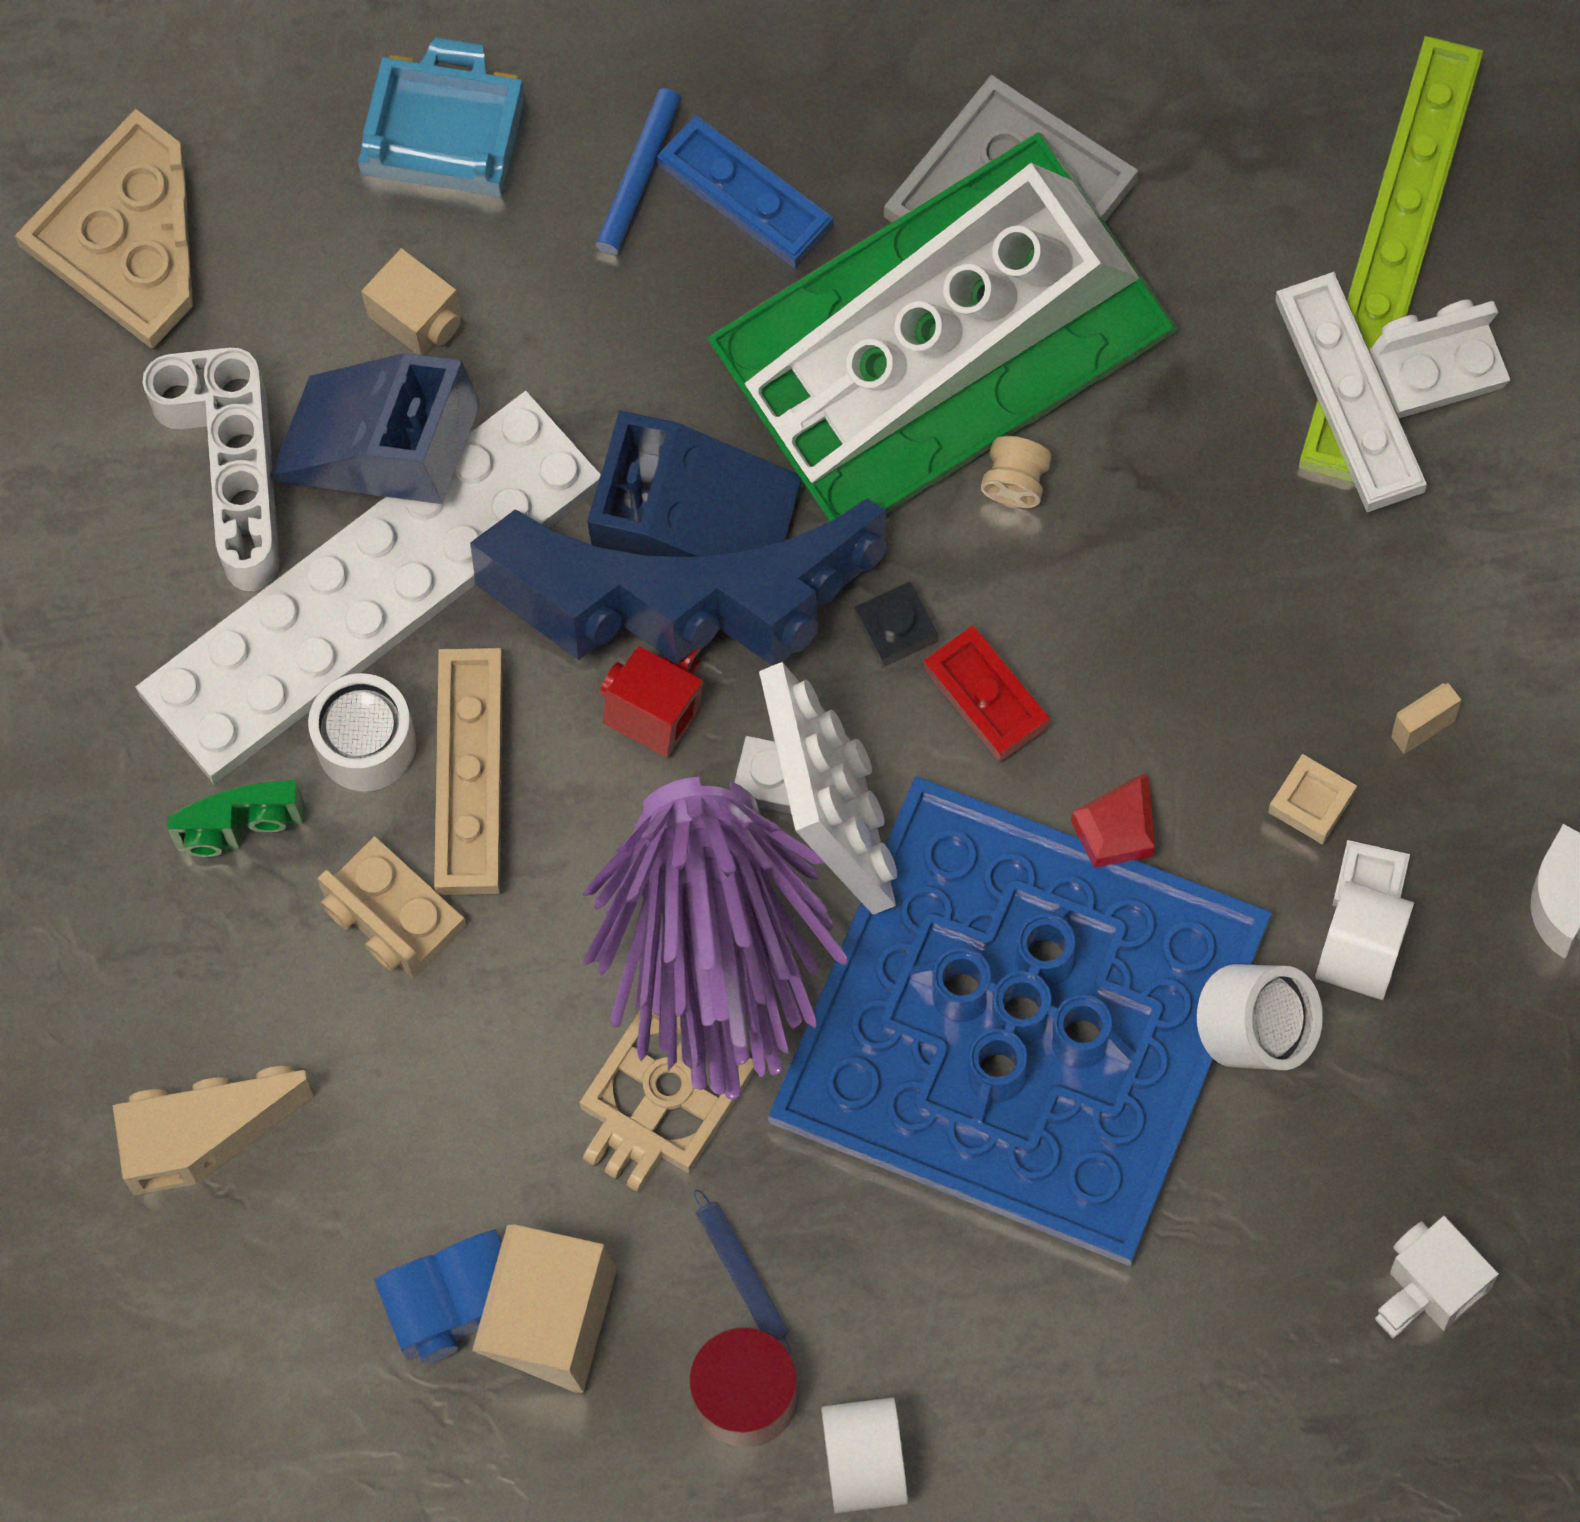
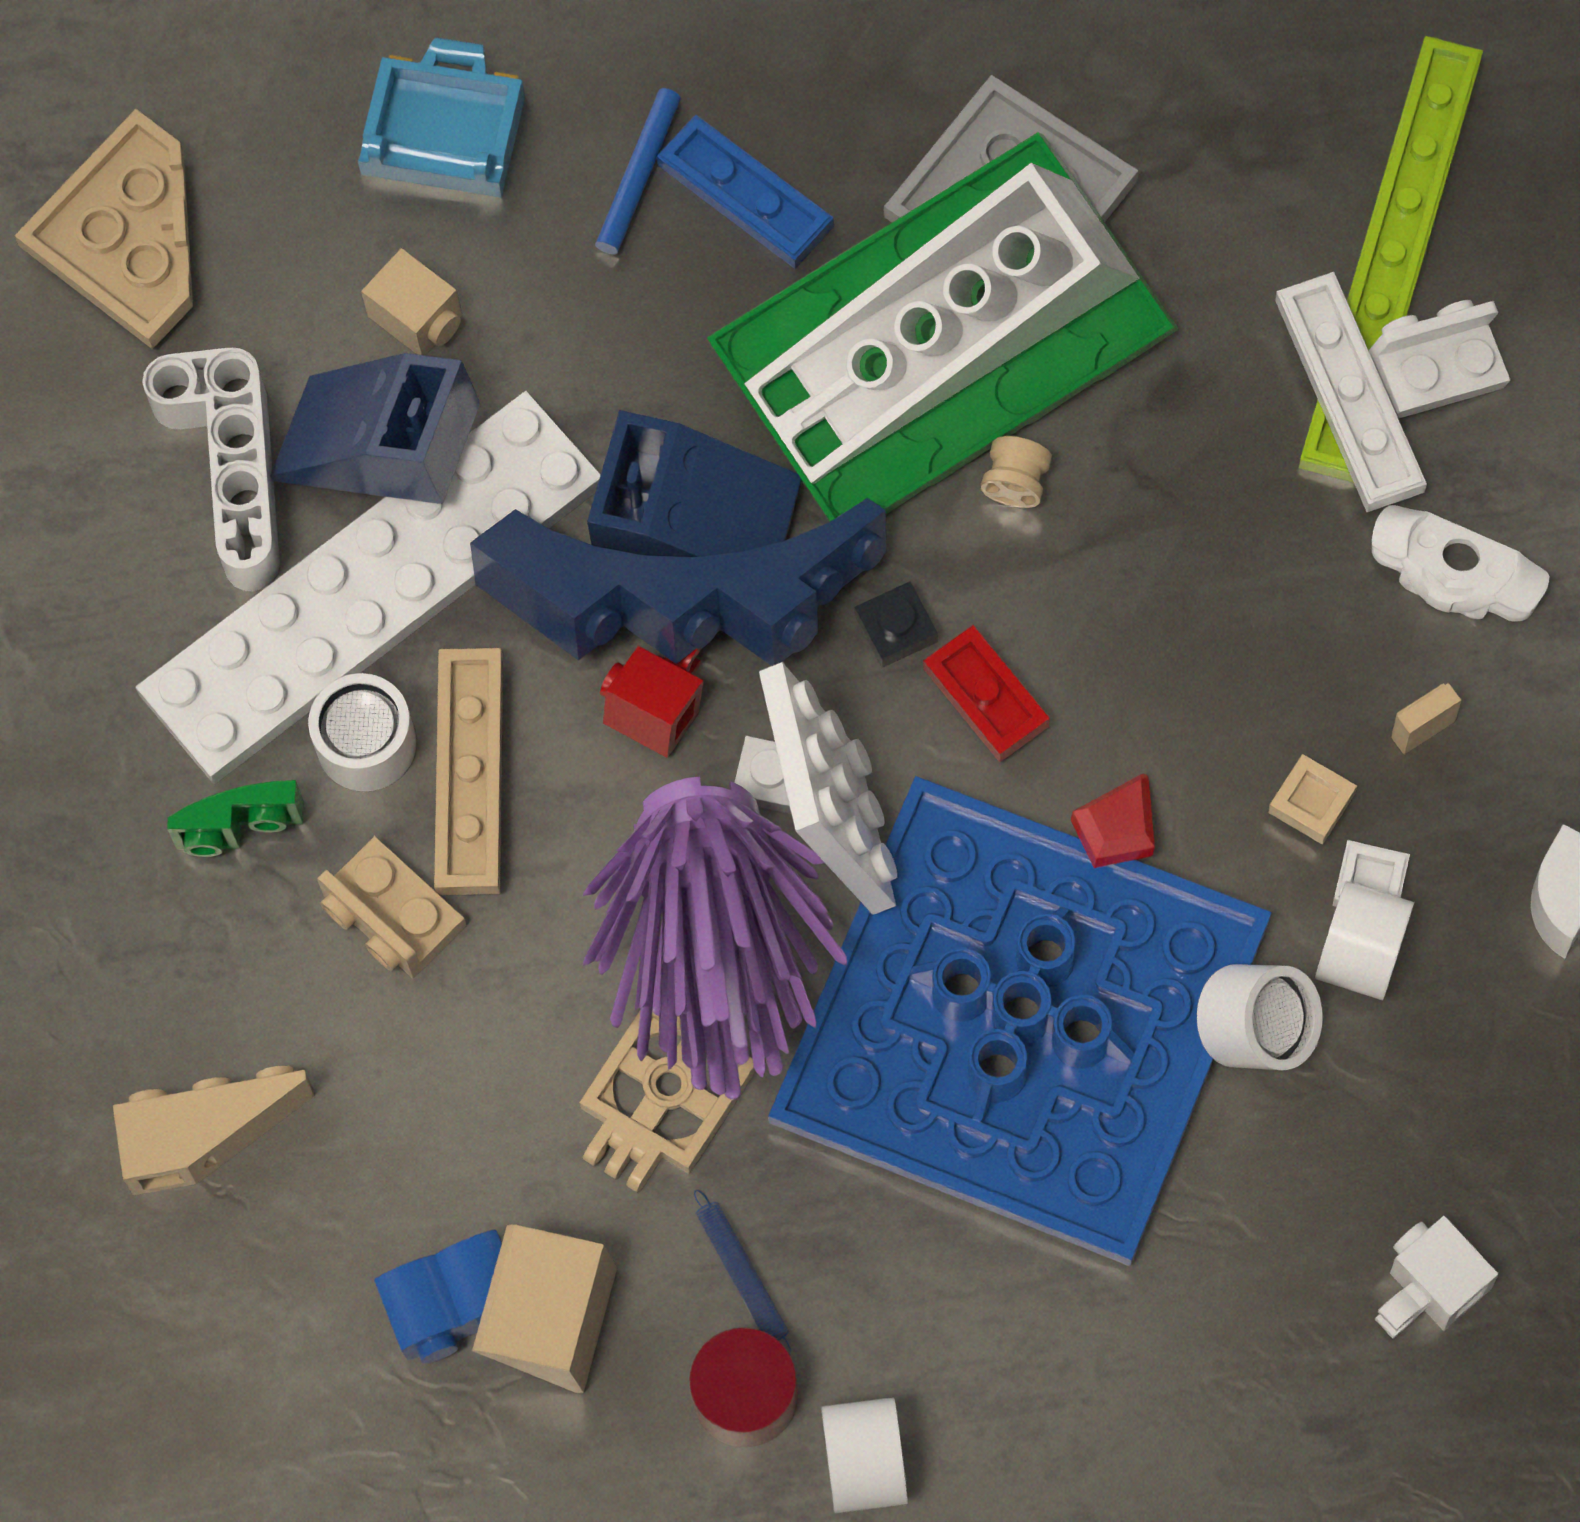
none -> white piece [1372,505,1549,622]

